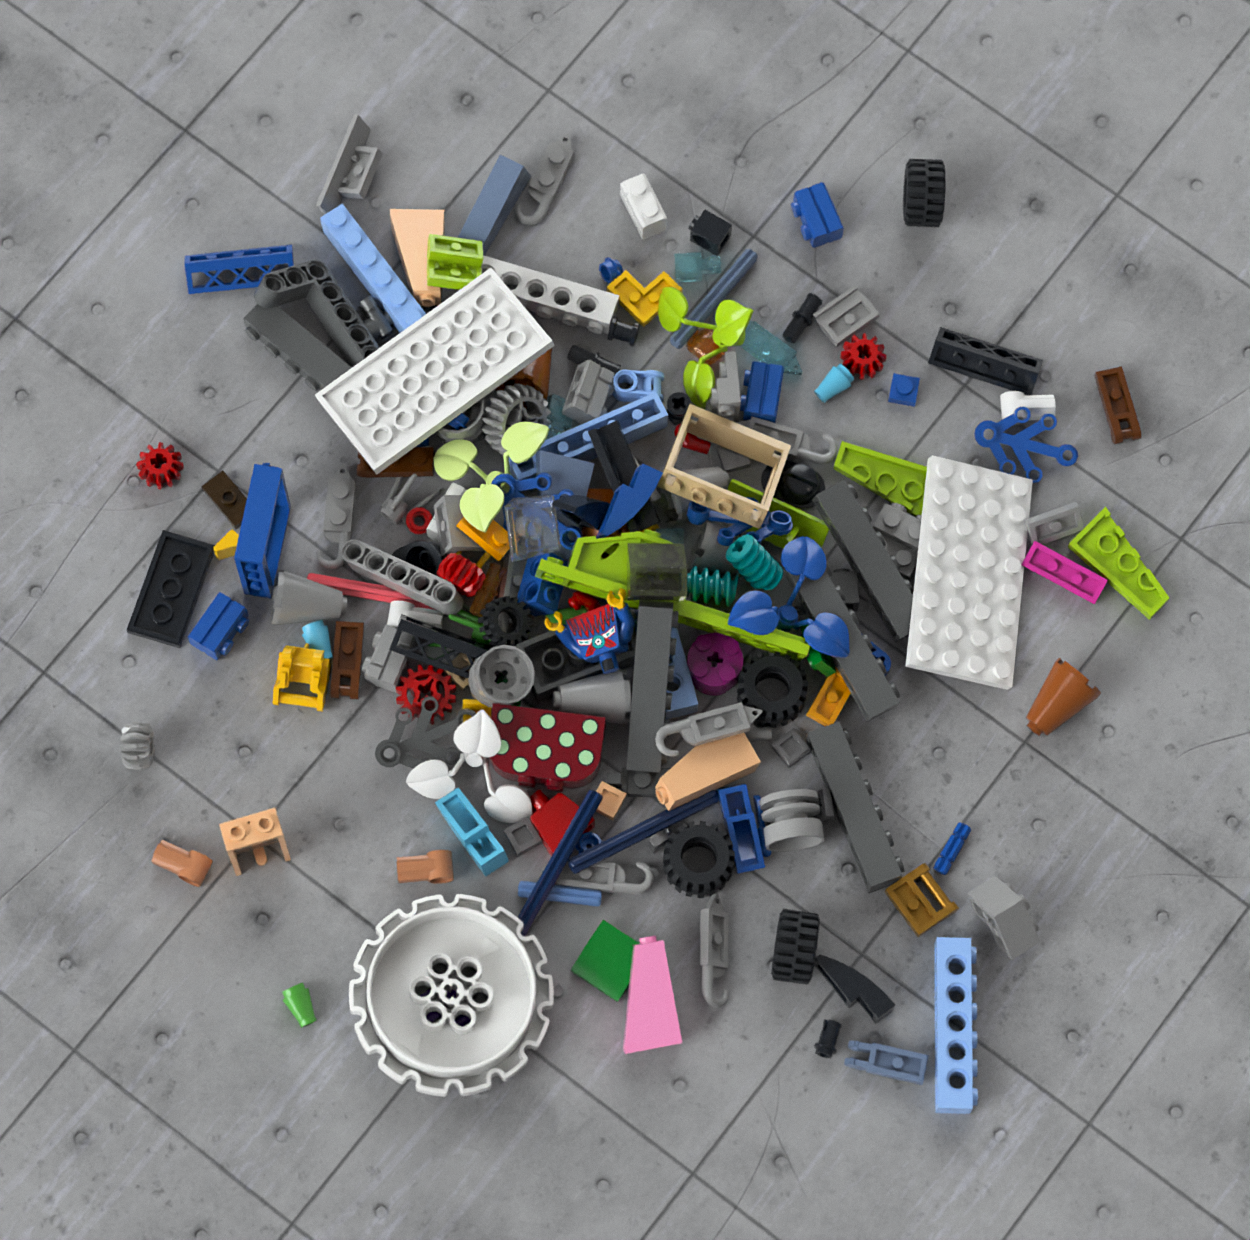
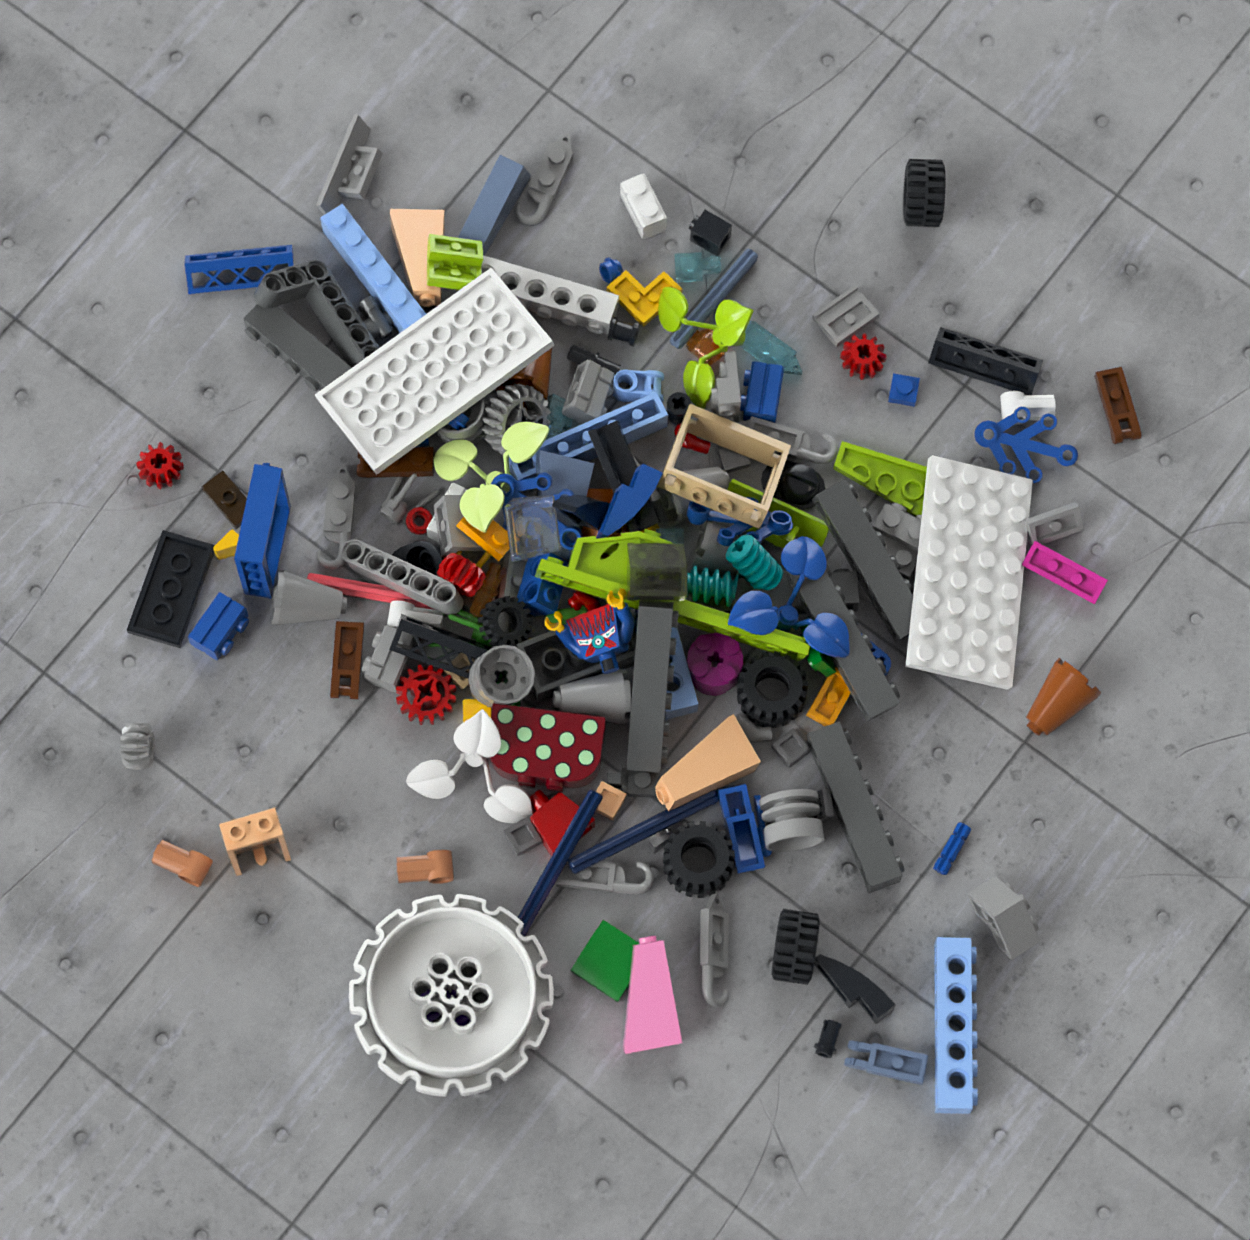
yellow piece [273,643,331,712] -> none
bright green cone [282,983,317,1028] -> none
medium azure cone [302,620,333,660] -> none
dark grey plant [375,696,476,769] -> none
medium azure slope [435,787,509,877] -> none
medium blue axle [518,881,602,907] -> none
blue plate [575,832,602,853] -> none
light grey plate [655,702,763,756] -> none
black axle [782,293,823,344] -> none
blue brick [791,182,844,248] -> none
medium azure cone [814,364,855,403] -> none
pearl gold plate [885,863,959,937] -> none
lime wing [1068,507,1169,620] -> none

